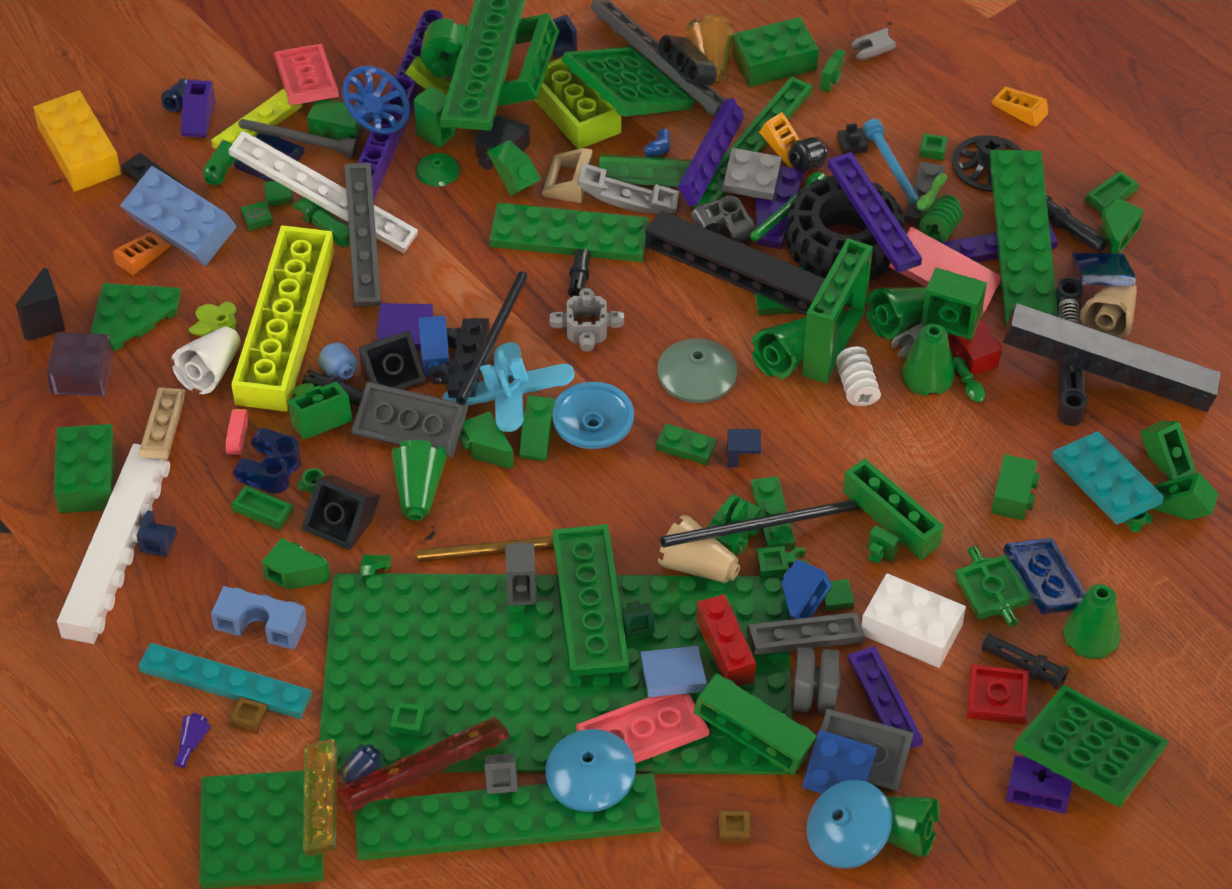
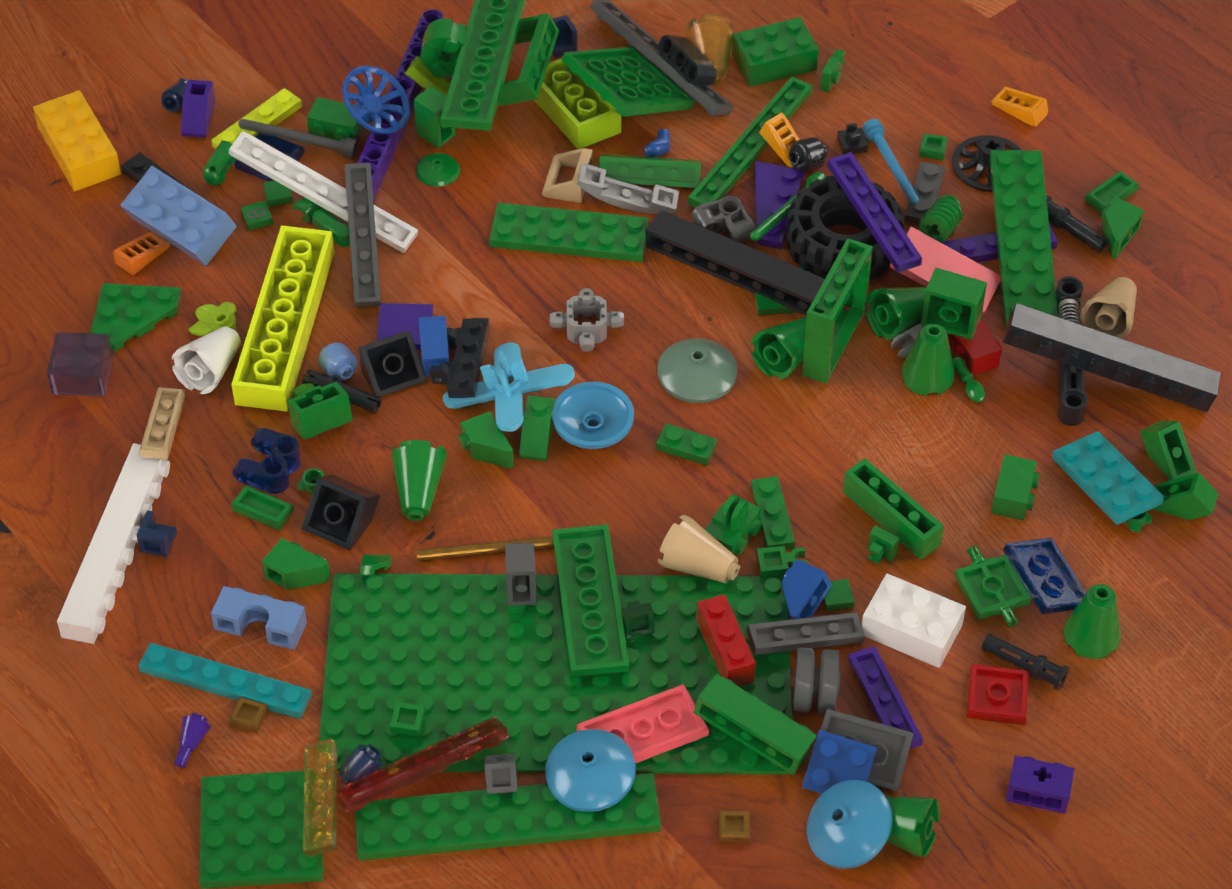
black slope [16,268,65,341] -> none
green brick [54,424,117,513] -> none
coral beam [226,409,249,455] -> none
coral tile [274,44,339,105] -> none
dark grey tile [351,382,468,459] -> none
black piece [456,271,528,405] -> none
black torso [475,115,530,170] -> none
green slope [487,140,541,196] -> none
black pin [567,249,591,297] -> none
medium blue tile [640,646,707,697] -> none
black piece [660,499,857,548] -> none
dark purple plate [678,98,744,206] -> none
light grey plate [723,148,781,201] -> none
dark blue panel [727,429,761,467] -> none
white piece [836,346,881,406] -> none
light grey piece [851,28,896,60] -> none
bright green piece [917,173,947,219] -> none
green plate [1013,685,1169,808] -> none
tile [1072,253,1136,286] -> none

